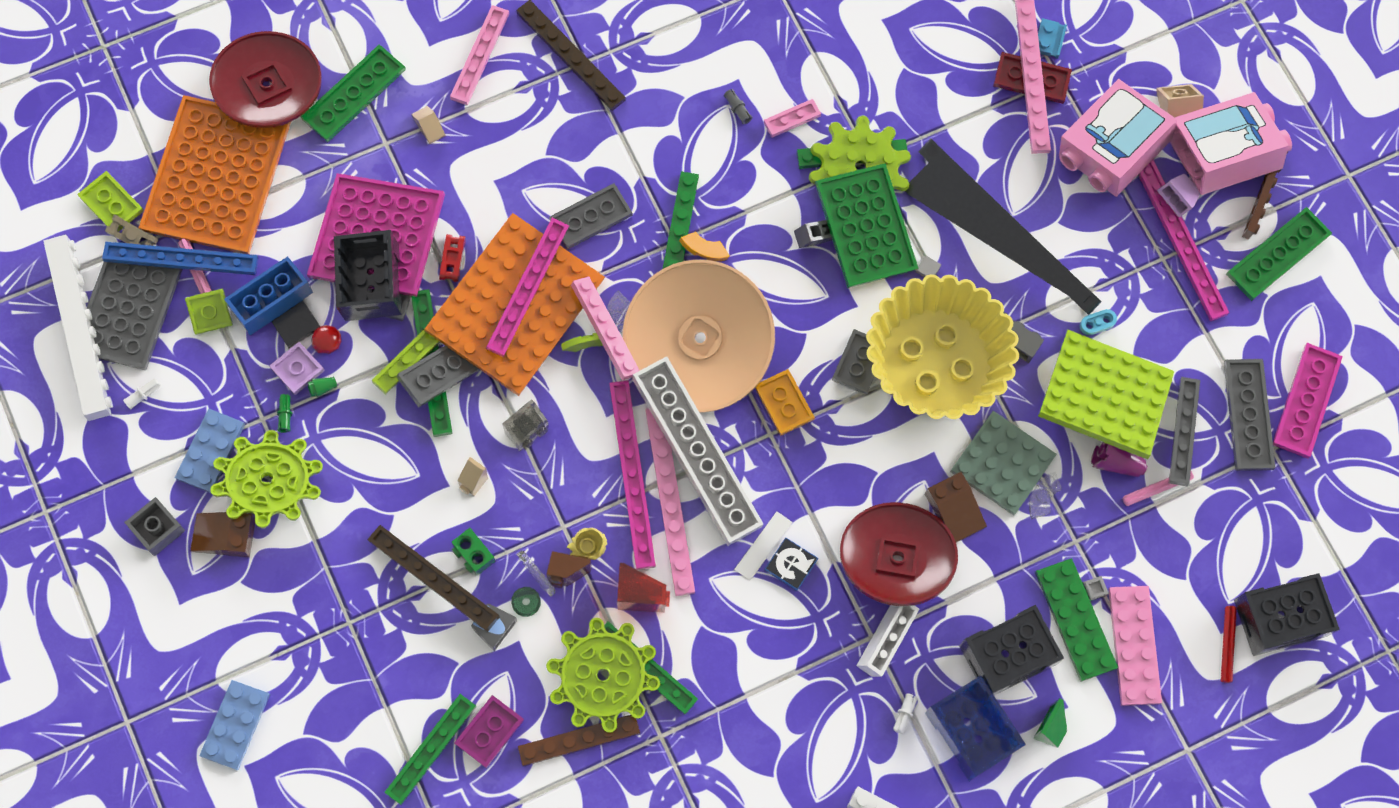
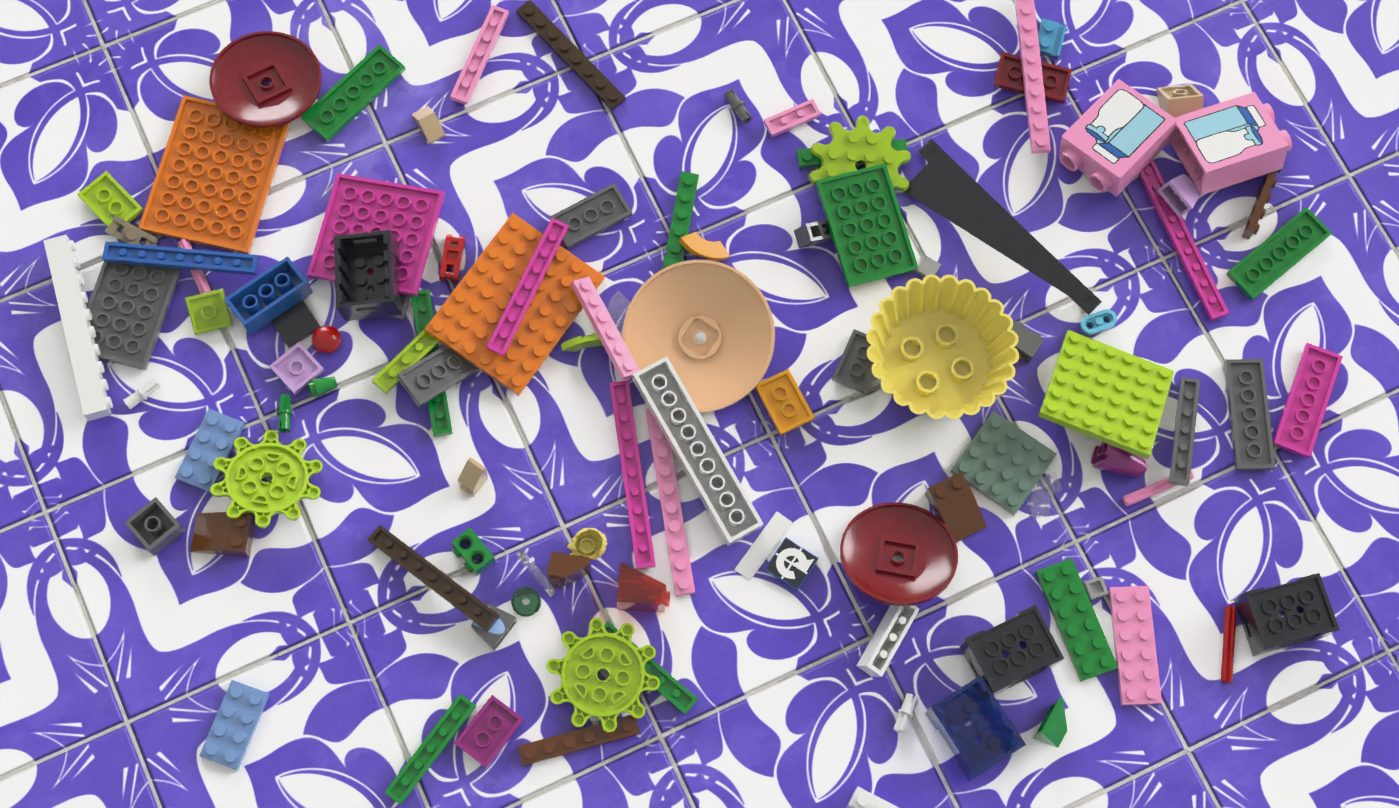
clear smoke slope [502,399,549,451] -> none

